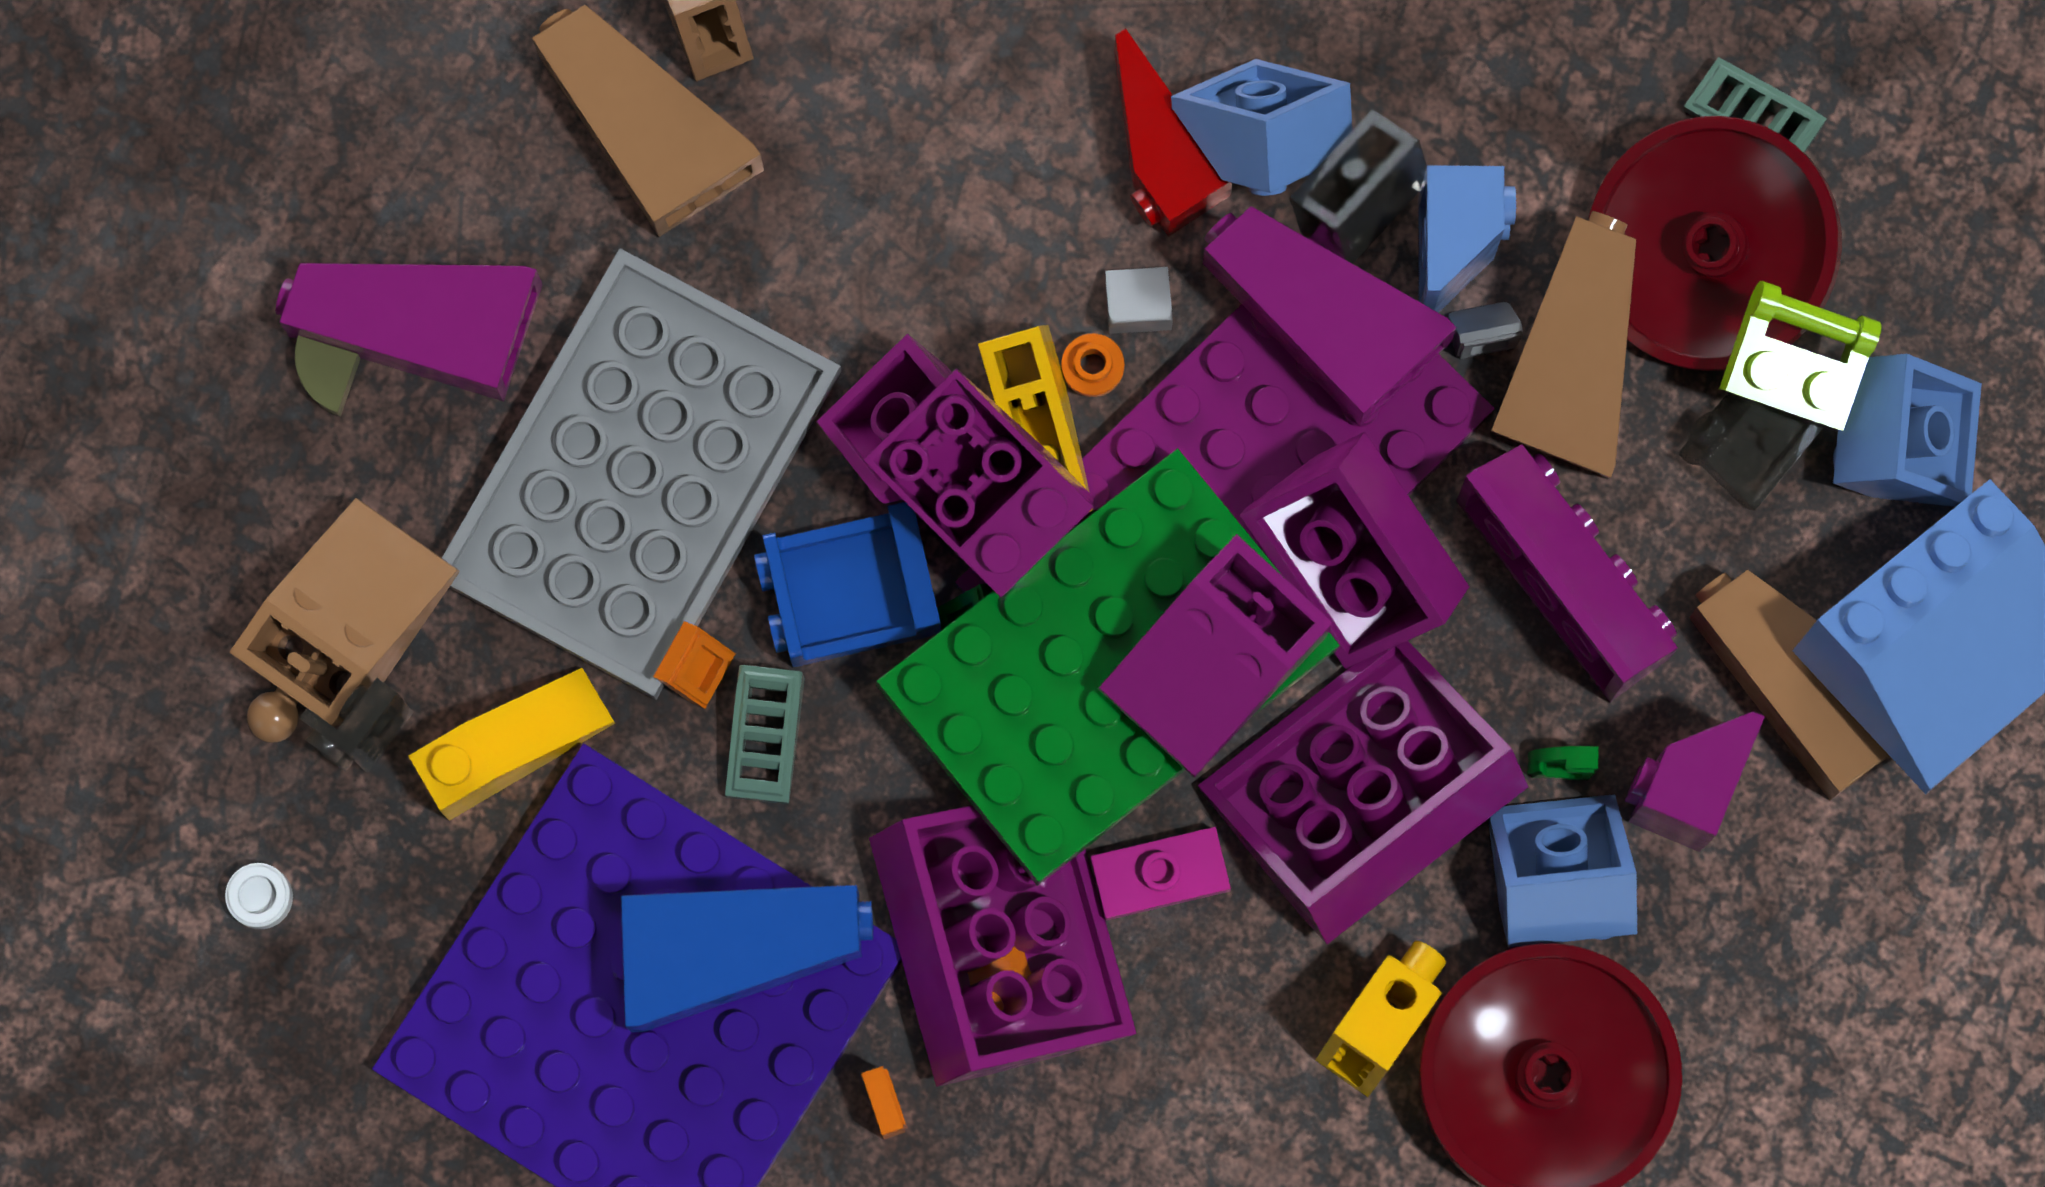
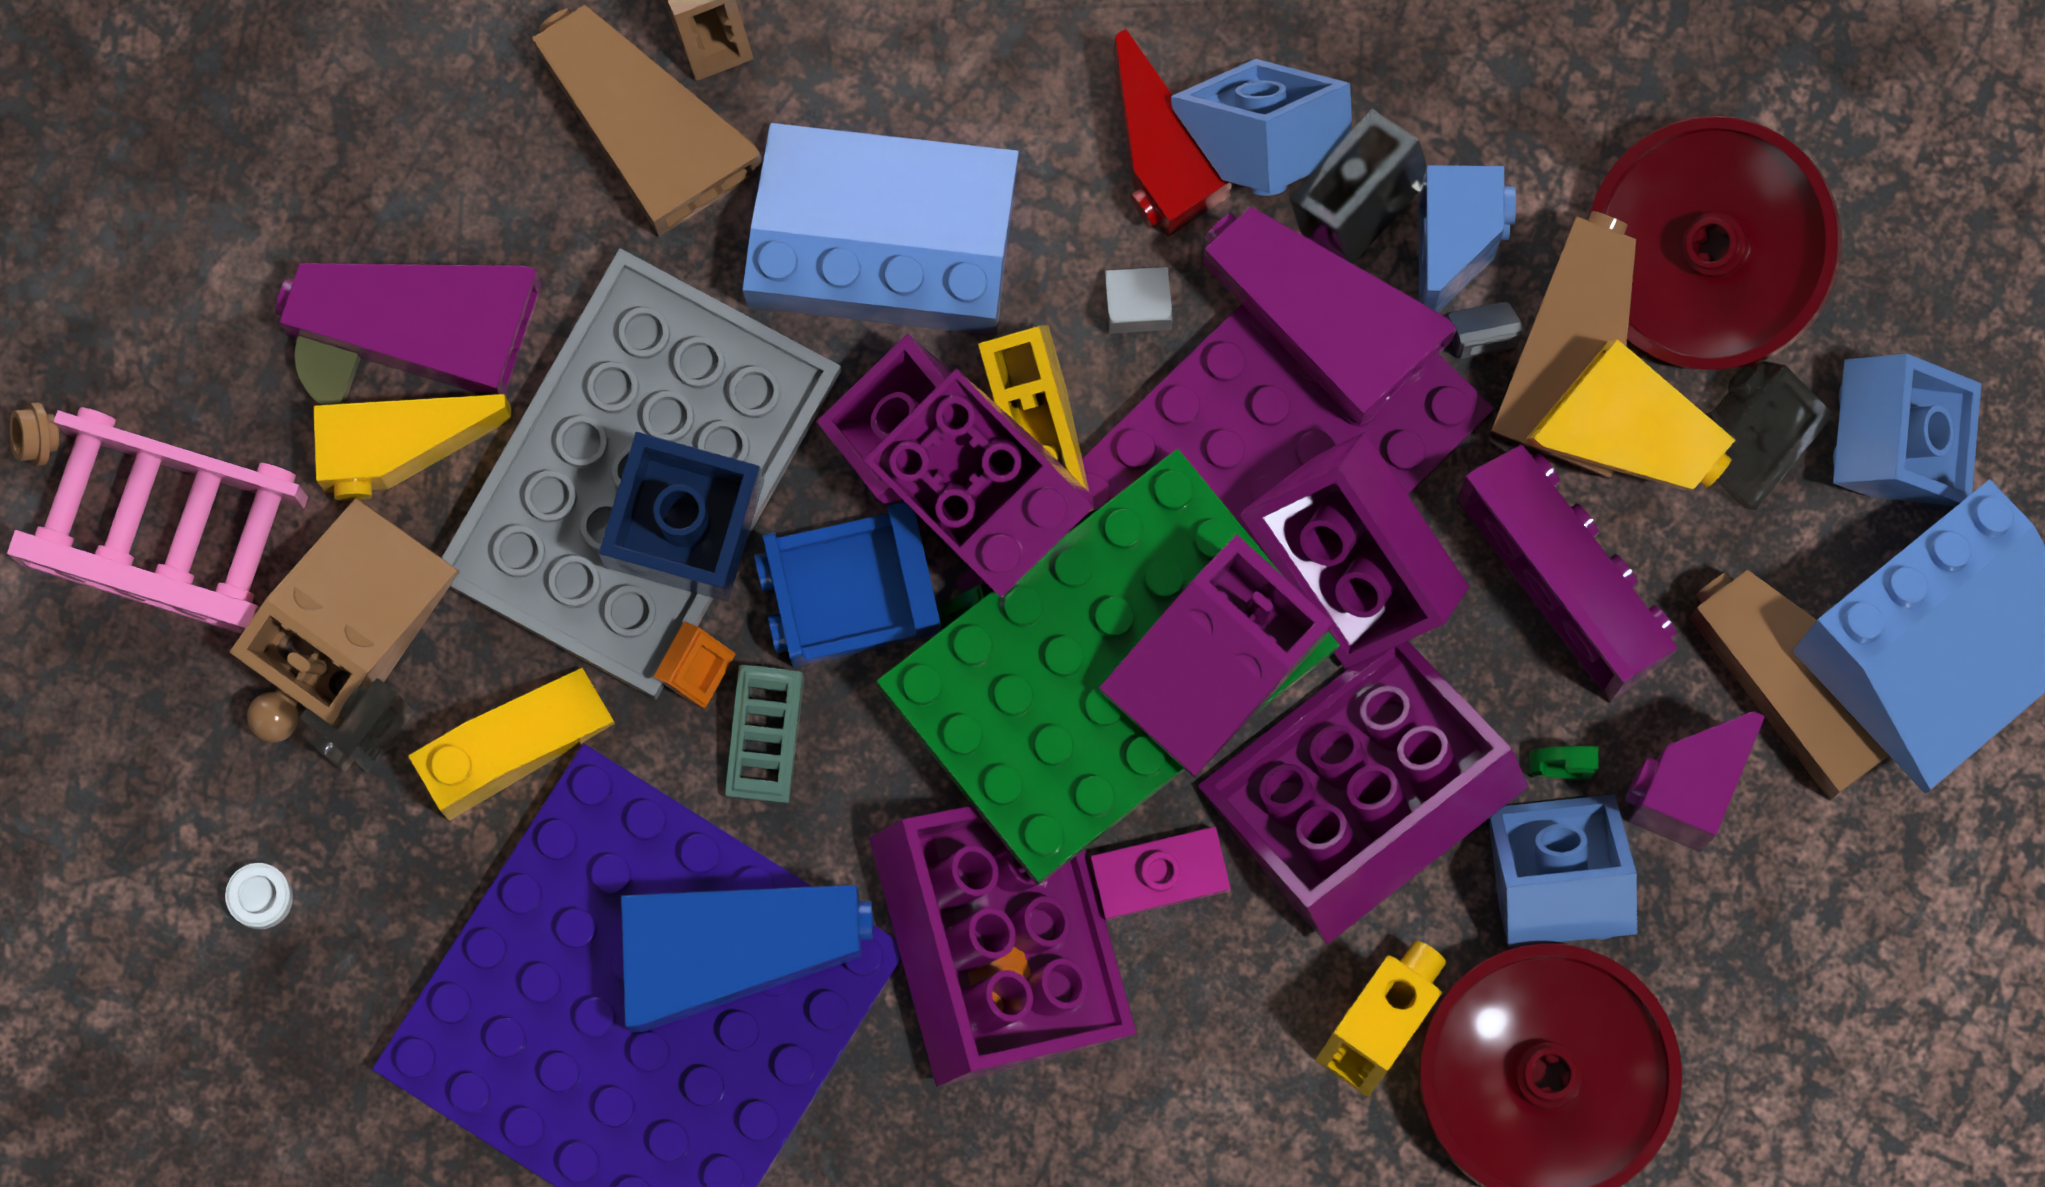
orange tile [861,1066,907,1140] -> none
orange plate [1061,333,1125,397] -> none
sand green slope [1682,57,1827,153] -> none
plate [1719,281,1881,431] -> none
none -> bright pink fence [7,407,308,634]
none -> medium nougat plate [9,402,59,466]
none -> yellow slope [314,394,512,501]
none -> dark blue brick [599,431,764,602]
none -> medium blue slope [743,123,1019,336]
none -> yellow slope [1525,339,1735,490]

